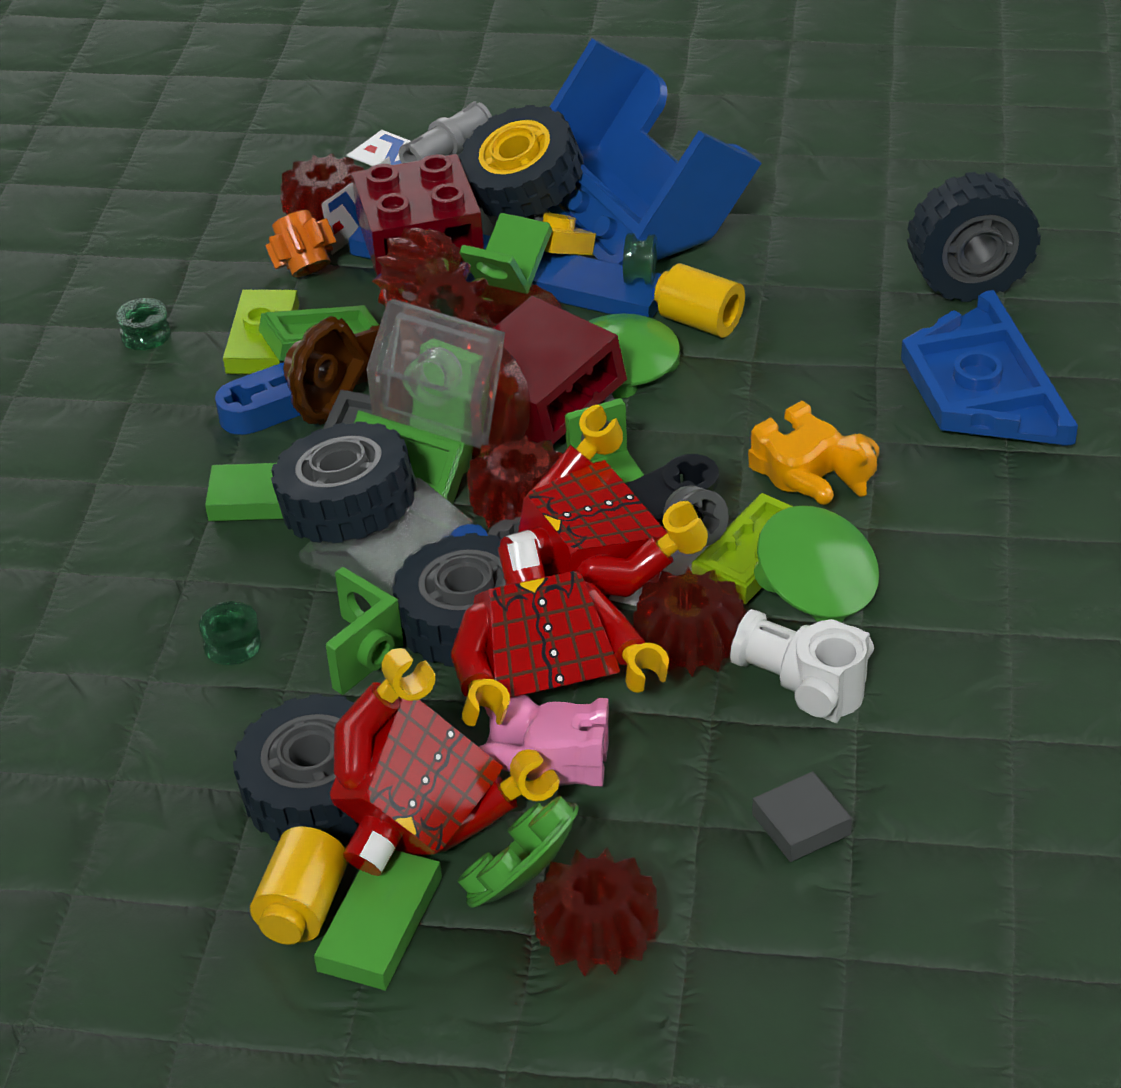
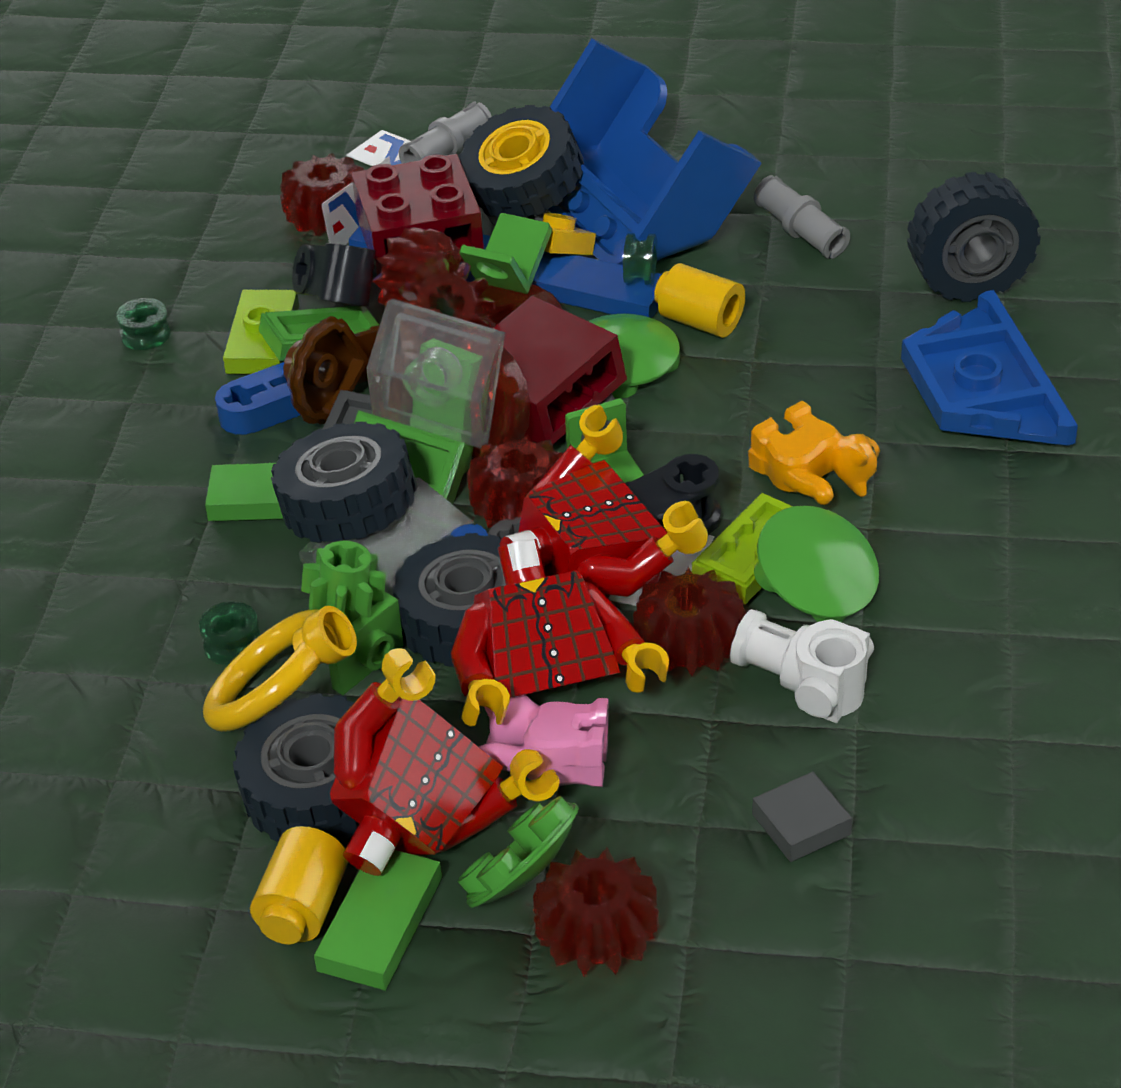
orange gear [265,210,337,277] -> none
dark grey bush [663,485,729,546] -> none
none -> yellow piece [203,606,357,732]
none -> black piece [292,243,376,307]
none -> bright green gear [301,541,386,623]
none -> light grey pin [754,175,851,259]

